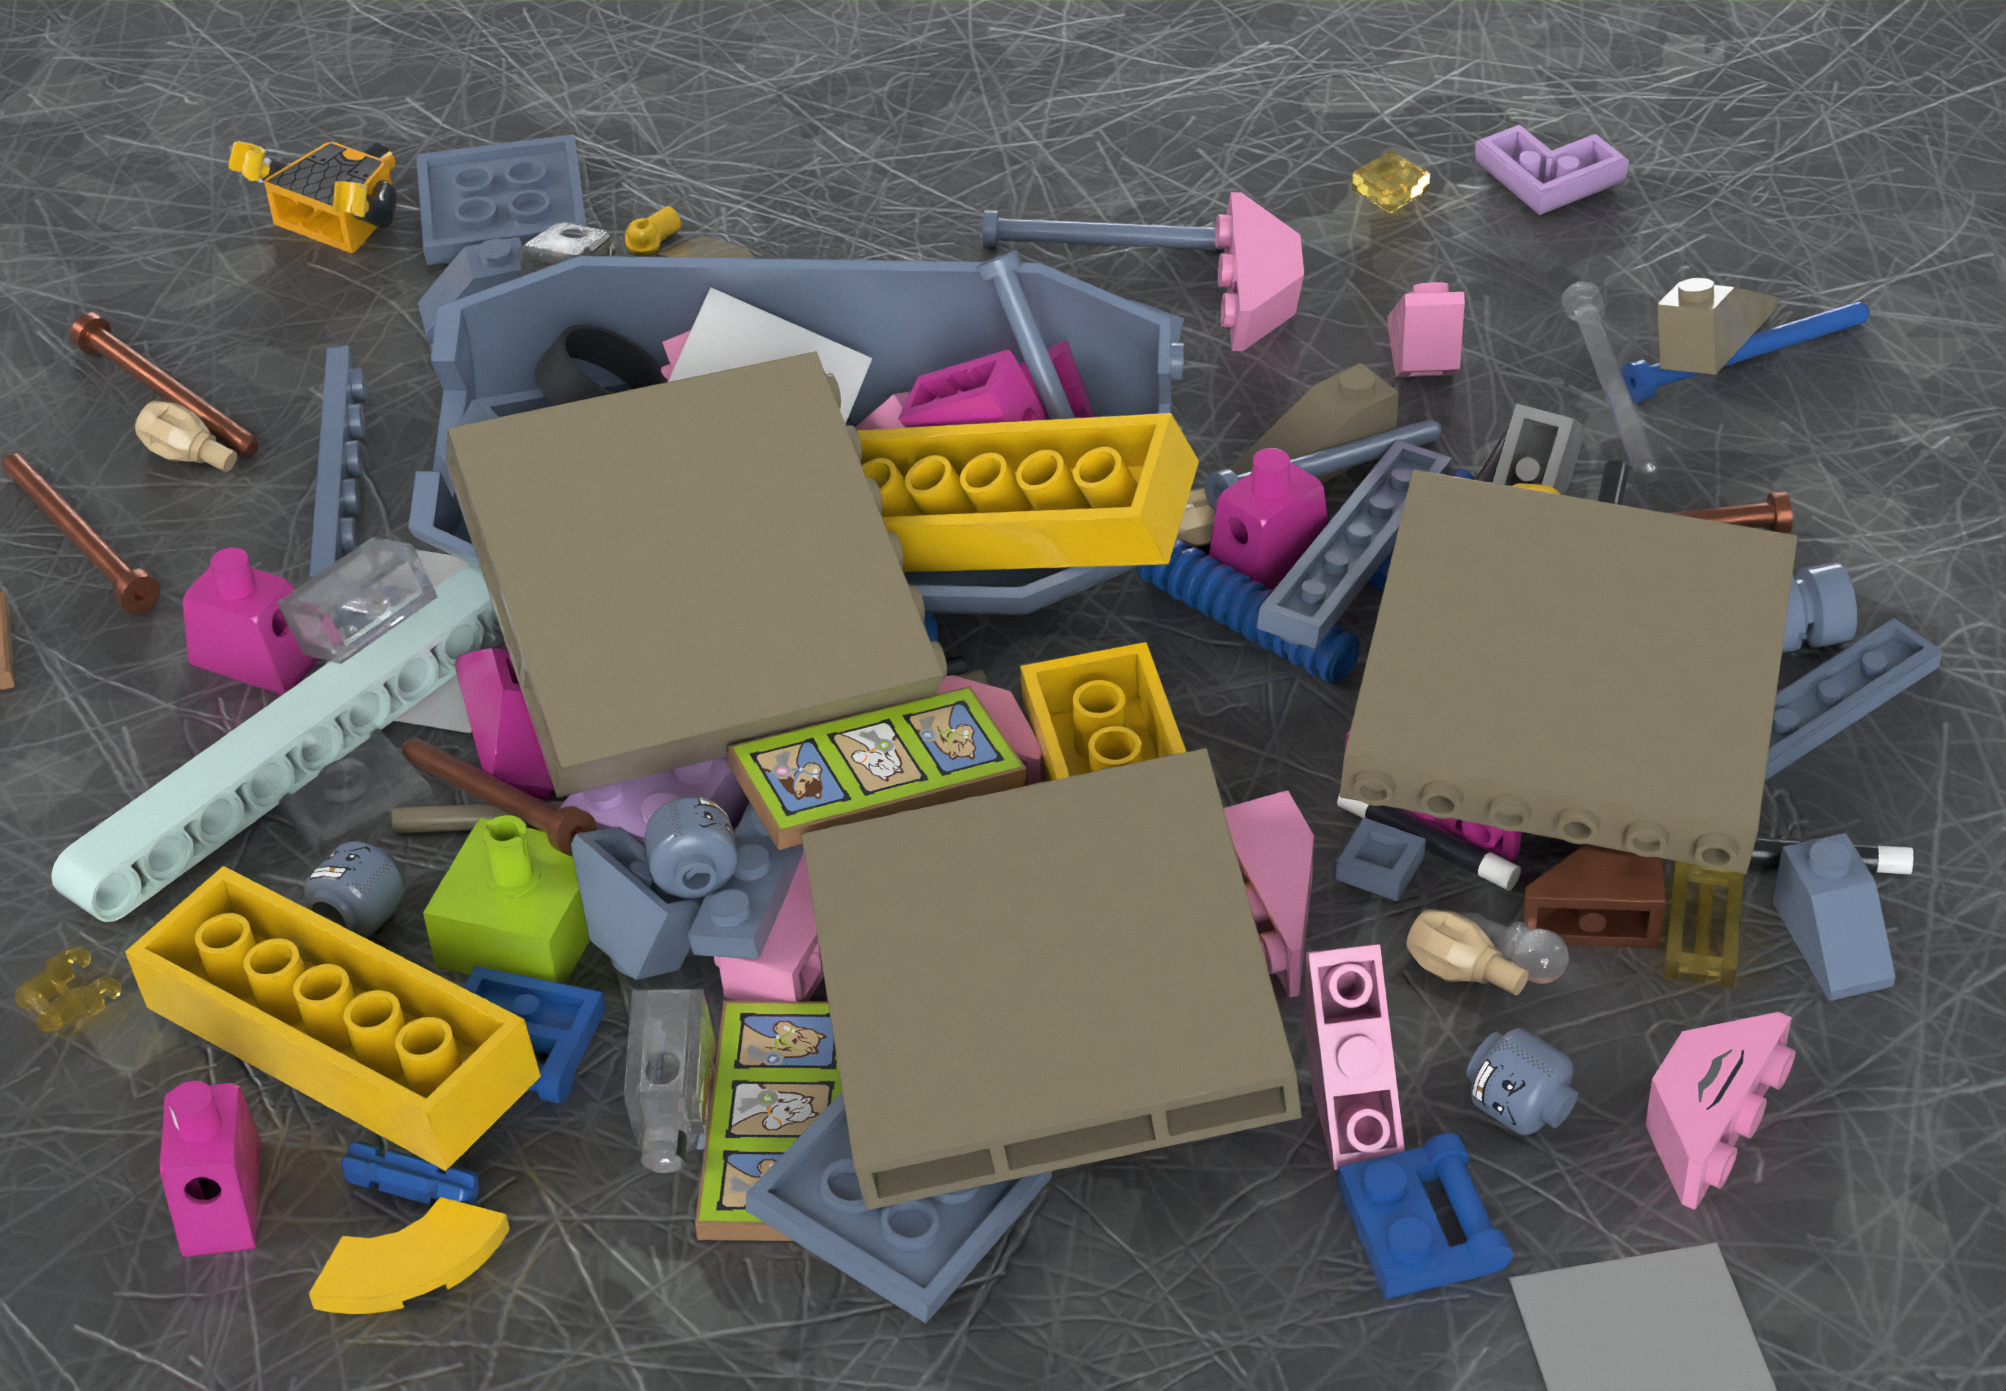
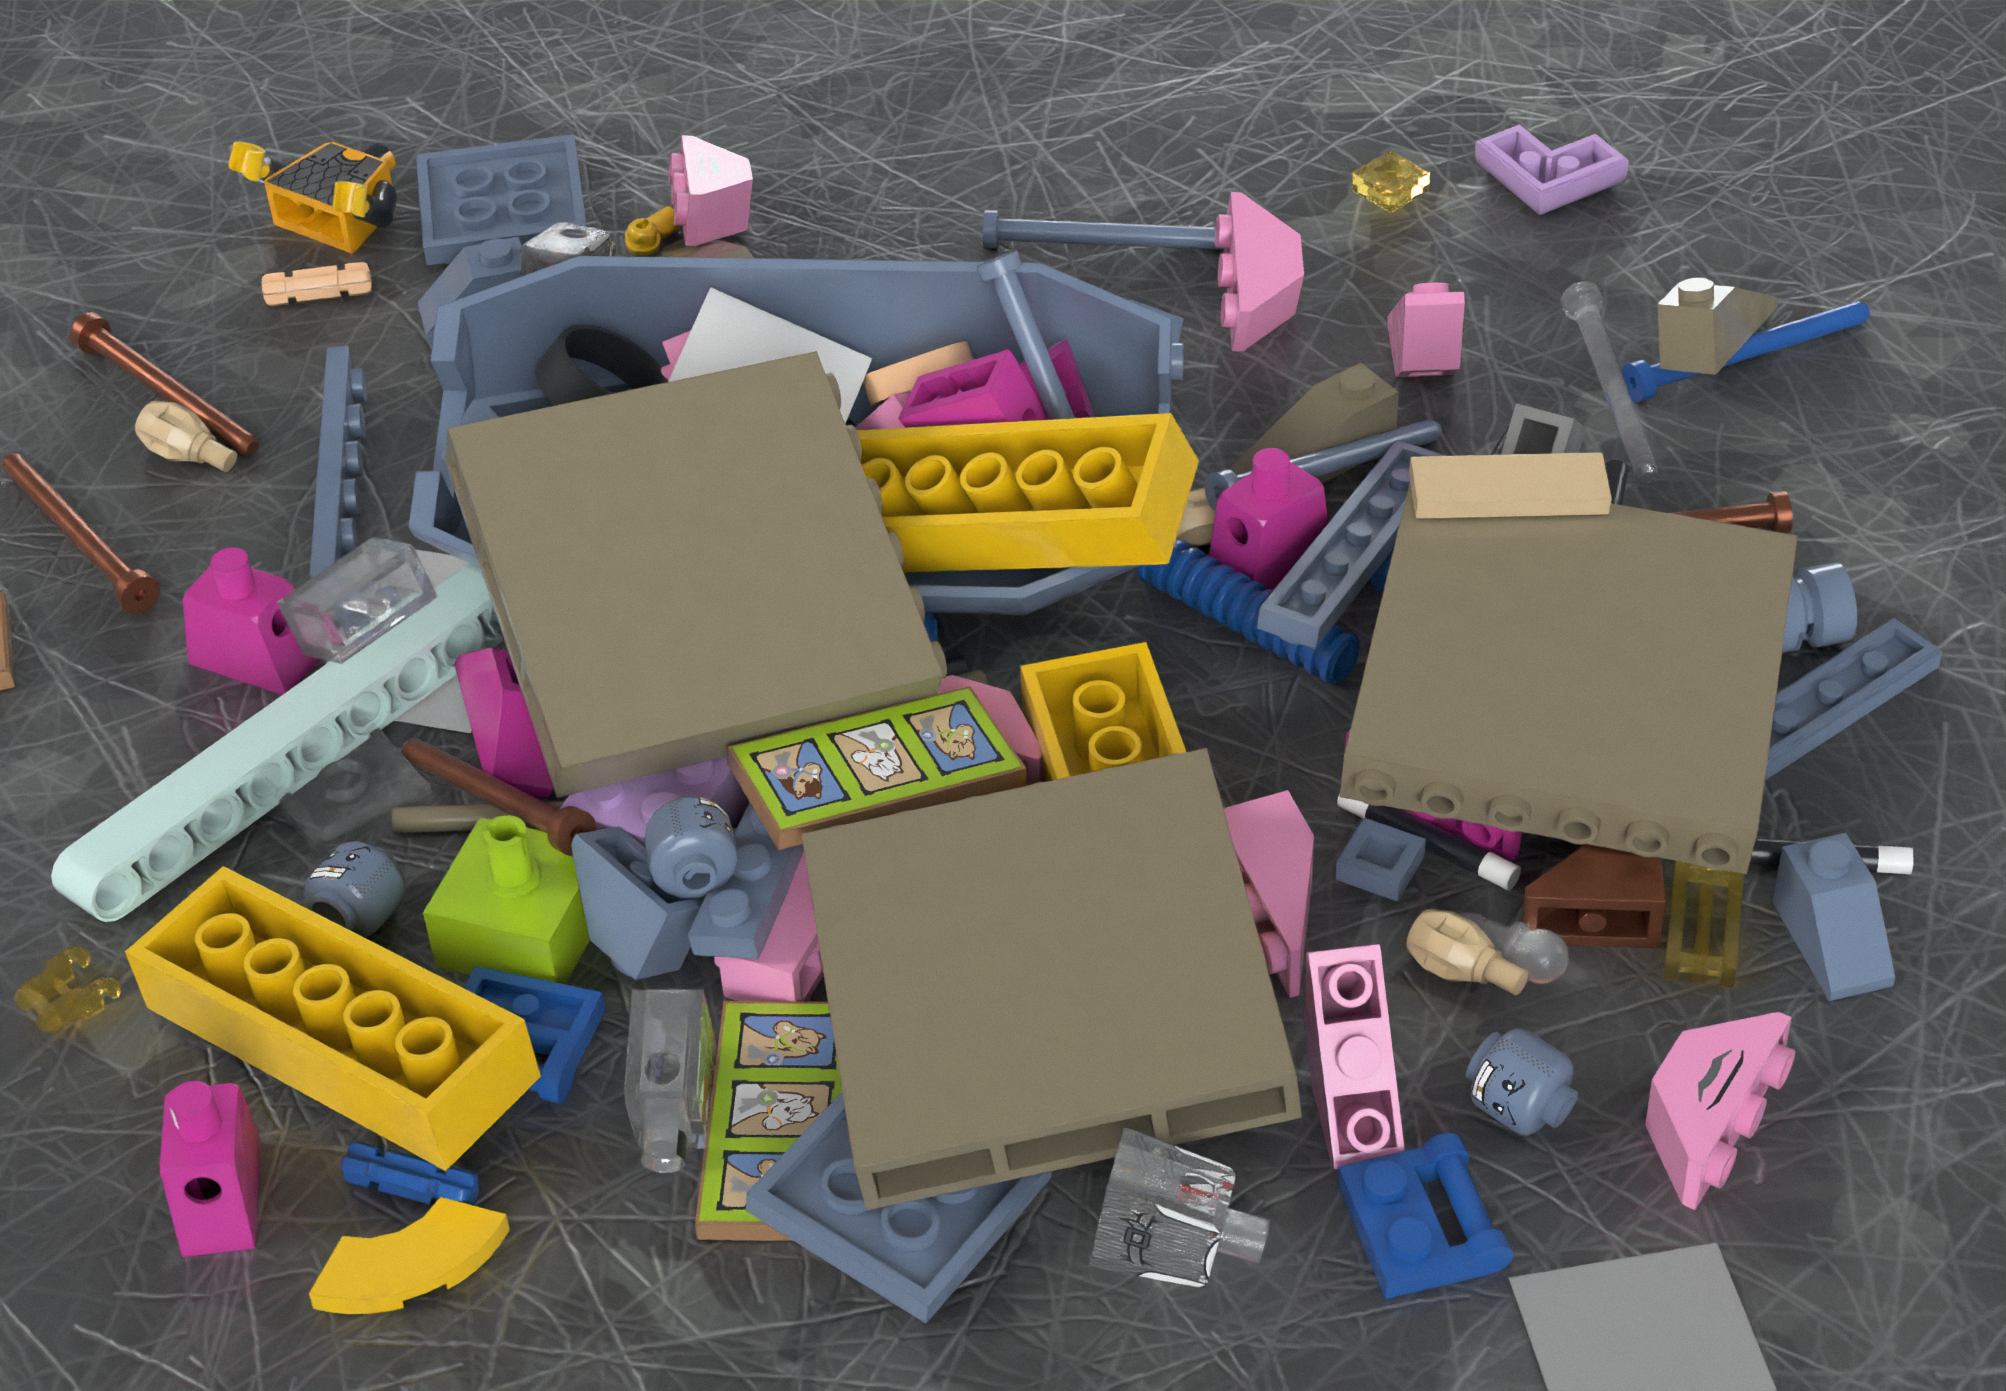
none -> light nougat axle [261,262,372,306]
none -> bright pink slope [668,135,753,246]
none -> light nougat beam [862,341,974,407]
none -> clear torso [1089,1127,1271,1287]
none -> tan tile [1409,452,1612,519]

